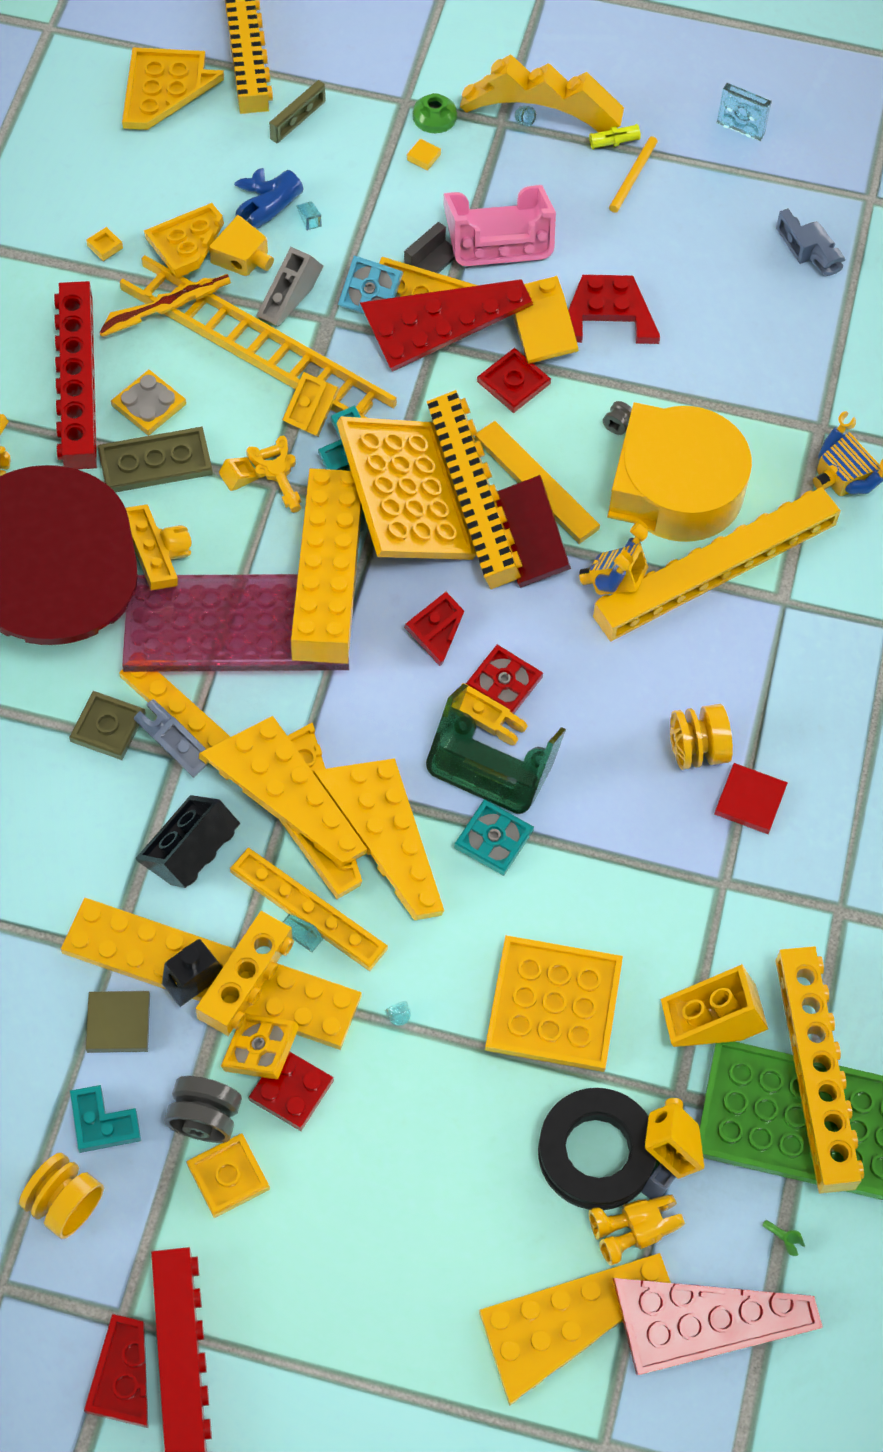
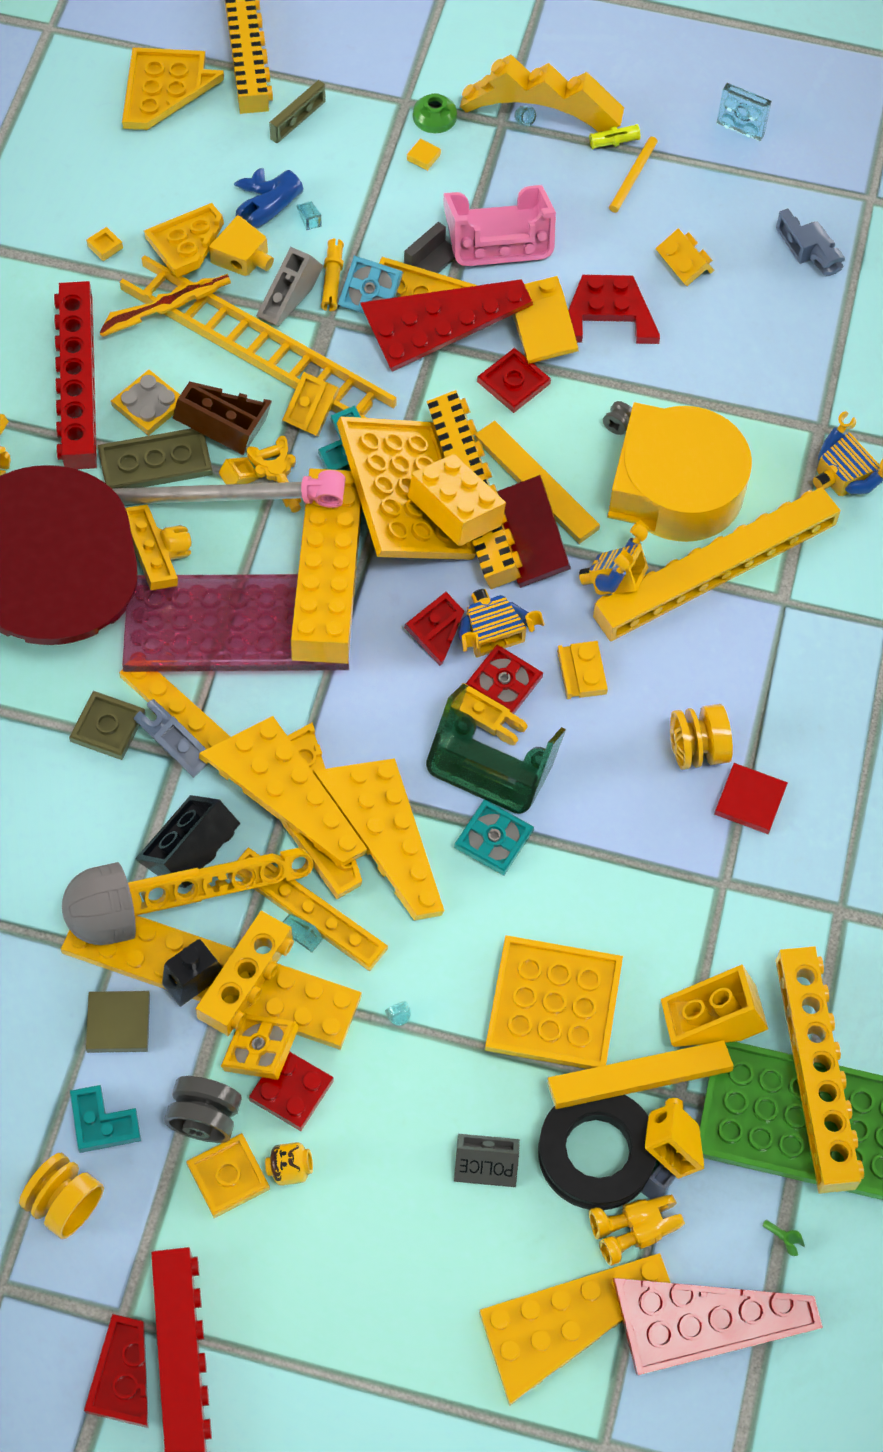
none -> piece [62,848,314,945]
none -> flat silver piece [113,470,346,508]
none -> reddish brown wedge [173,381,272,455]
none -> yellow head [265,1142,313,1186]
none -> yellow pin [321,238,344,311]
none -> yellow brick [408,454,506,547]
none -> dark grey panel [454,1134,520,1187]
none -> torso [458,589,545,658]
none -> yellow tile [547,1040,734,1109]
none -> yellow plate [557,641,608,699]
none -> yellow bracket [655,228,714,286]

